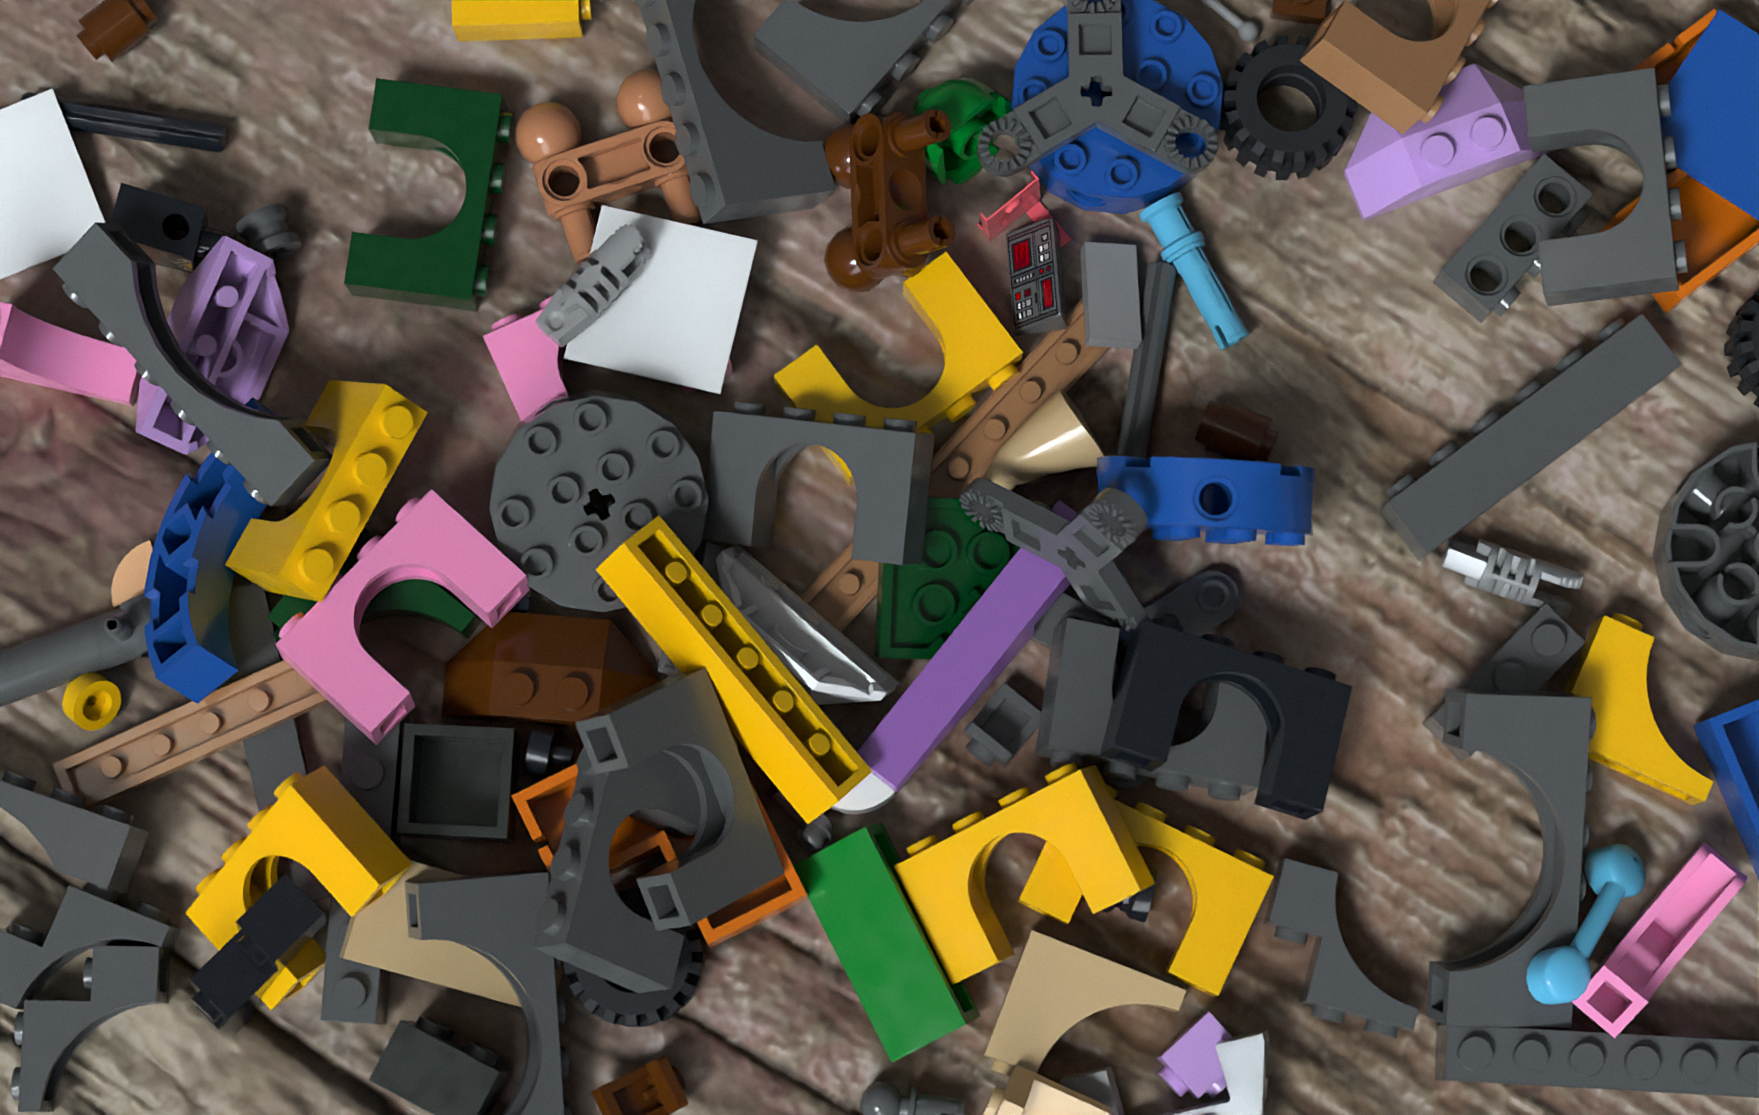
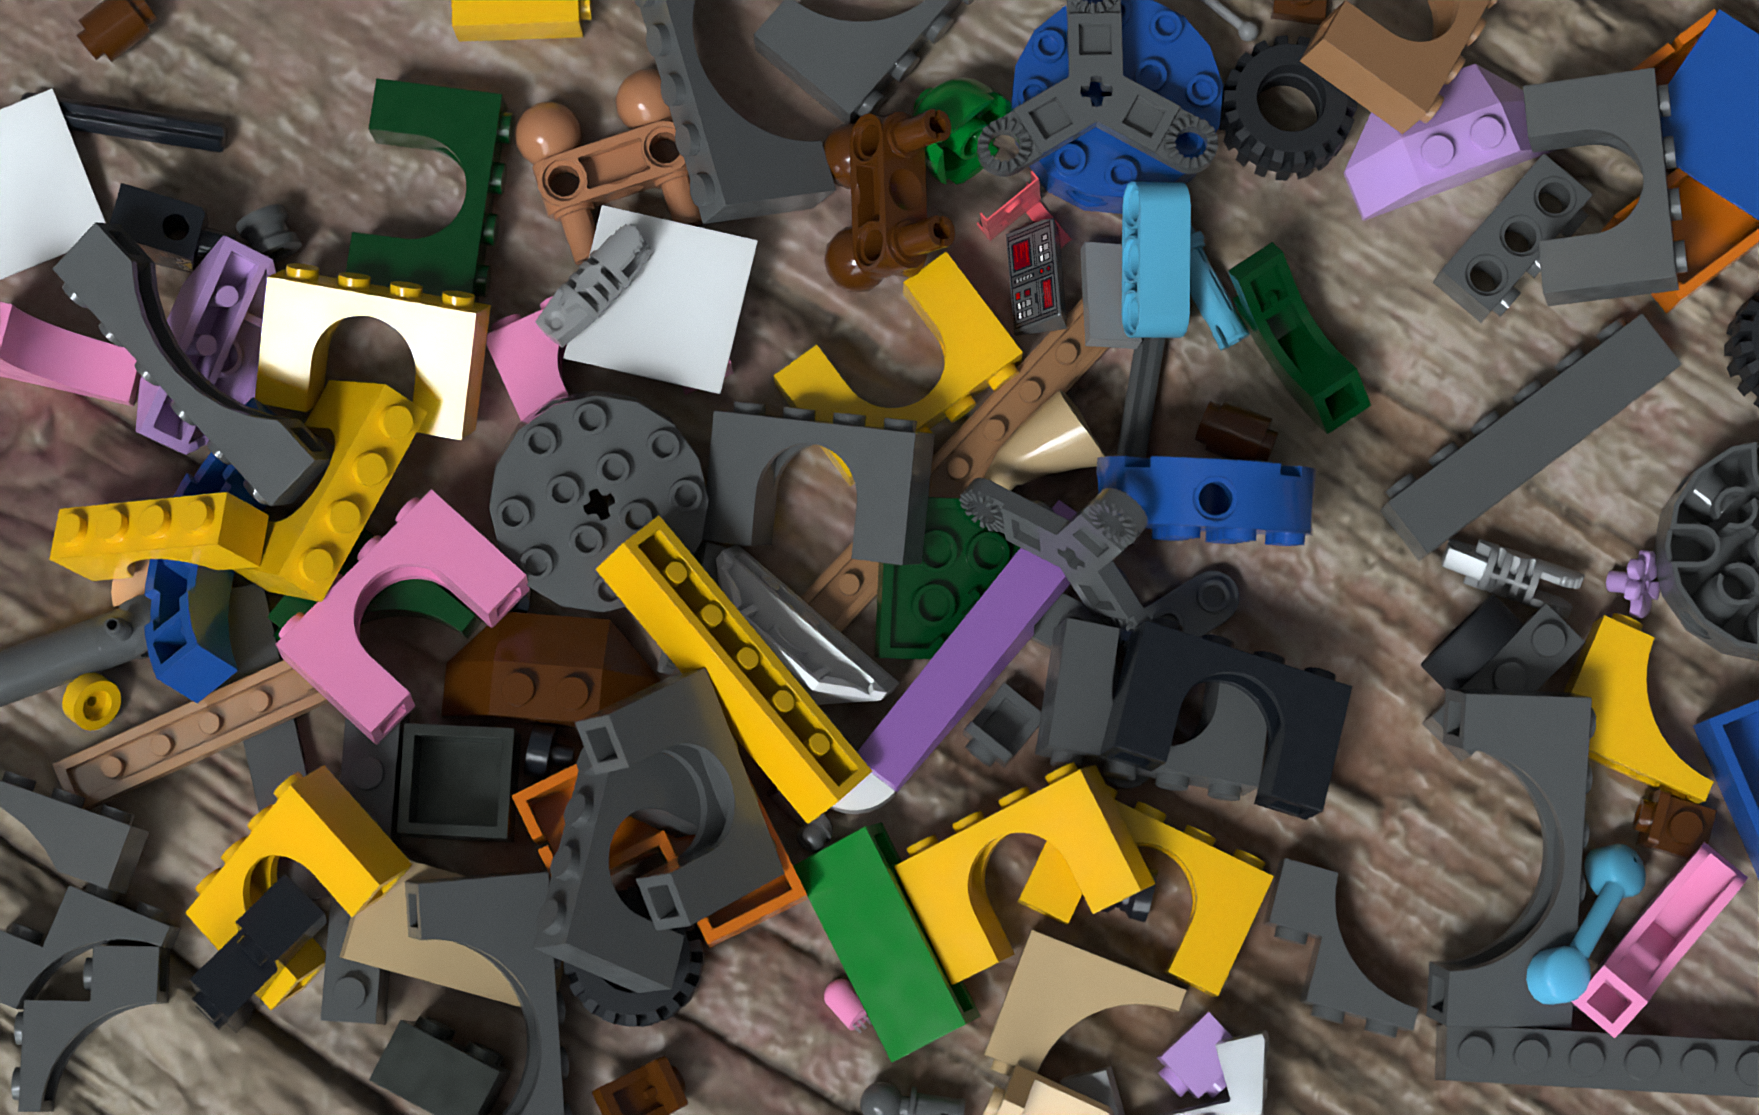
none -> yellow arch [49,492,269,581]
none -> arch [255,263,491,440]
none -> bright pink piece [824,979,872,1034]
none -> medium azure beam [1121,181,1191,338]
none -> dark green arch [1228,242,1372,435]
none -> black tyre [1421,595,1523,691]
none -> lavender plant [1606,550,1660,618]
none -> reddish brown bracket [1633,789,1717,860]

